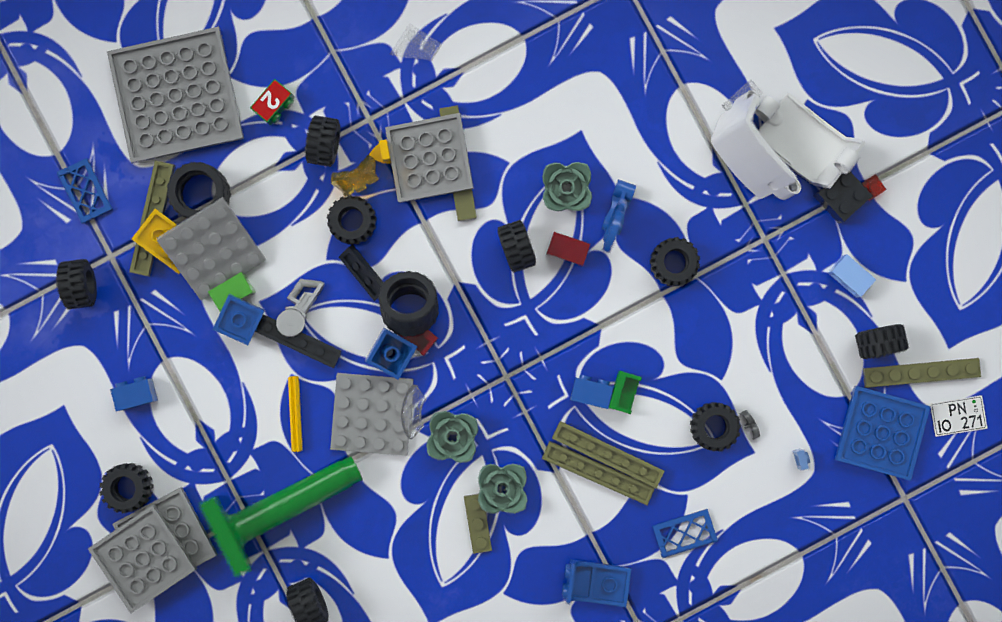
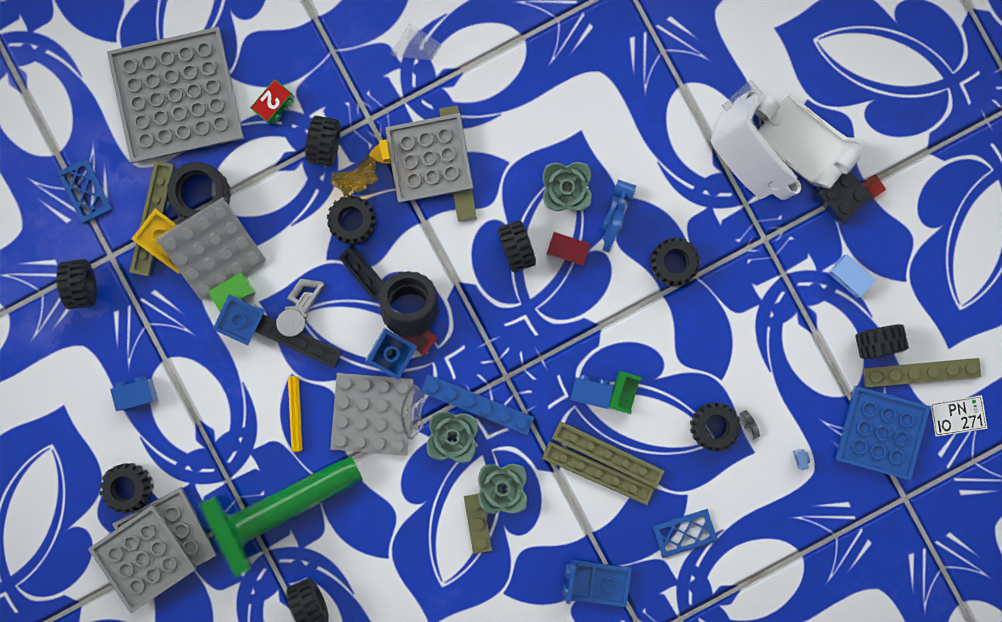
none -> blue plate [421,374,534,435]

